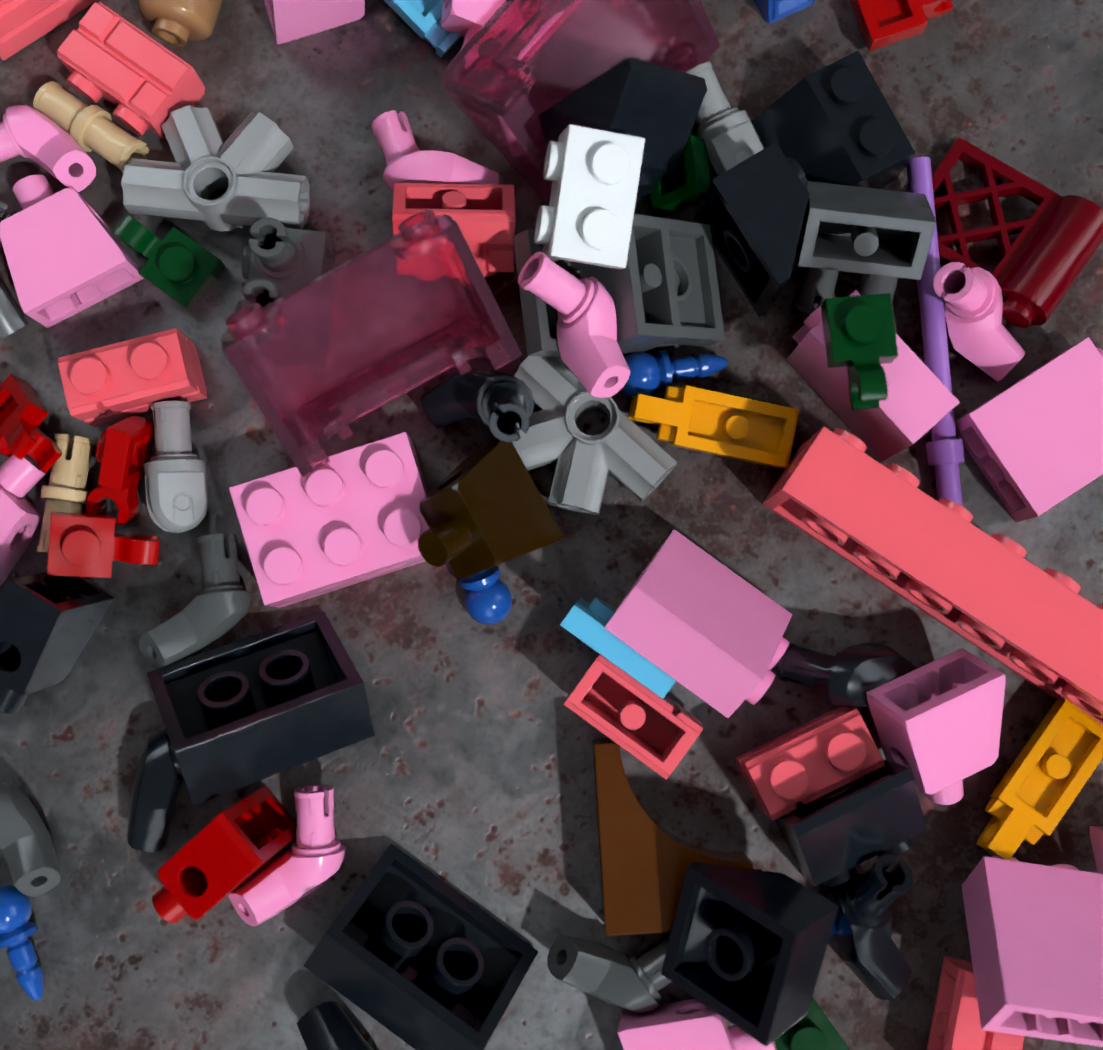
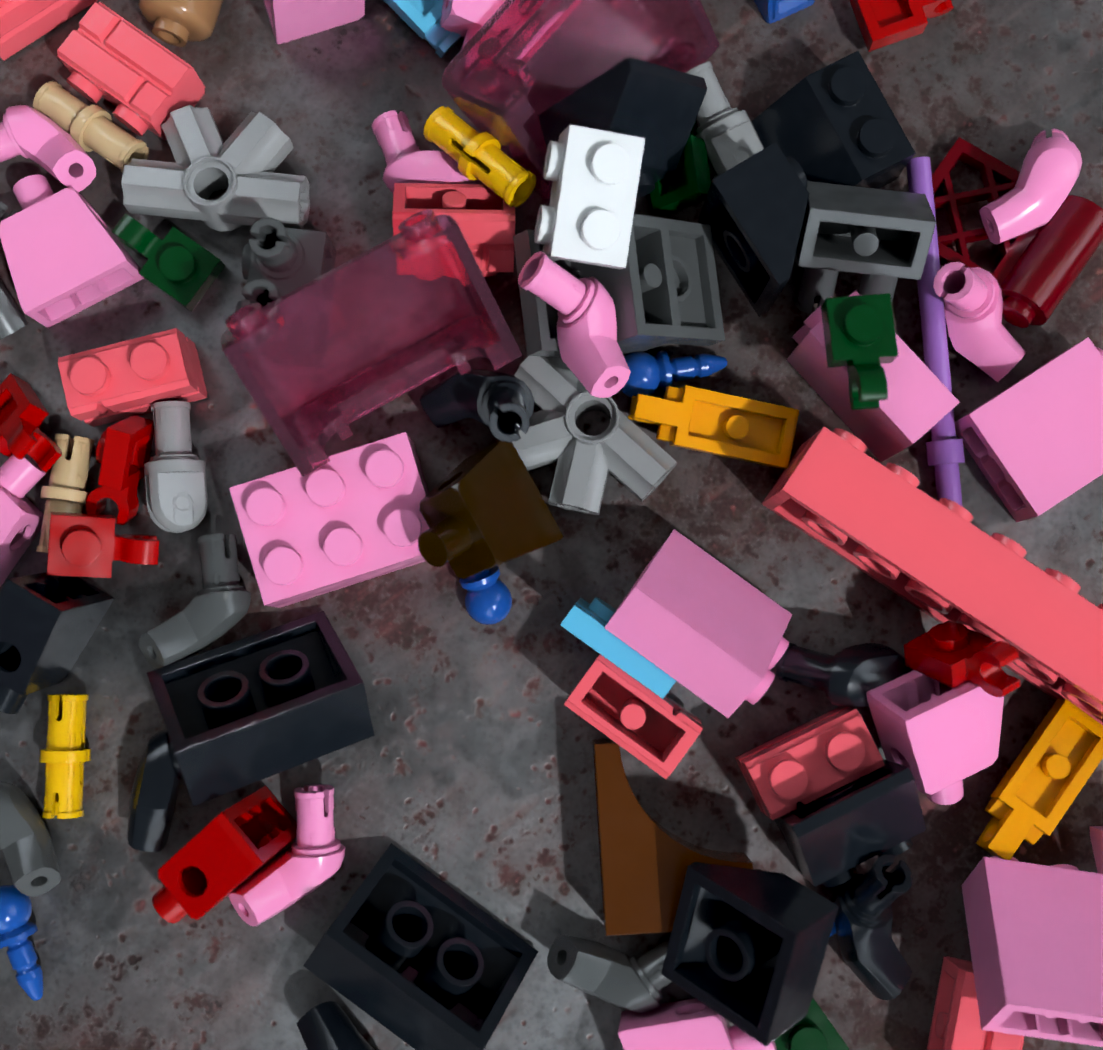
none -> yellow pin [39,694,91,819]
none -> yellow pin [423,106,536,207]
none -> red plate [904,621,1020,697]
none -> bright pink arm [979,129,1082,244]

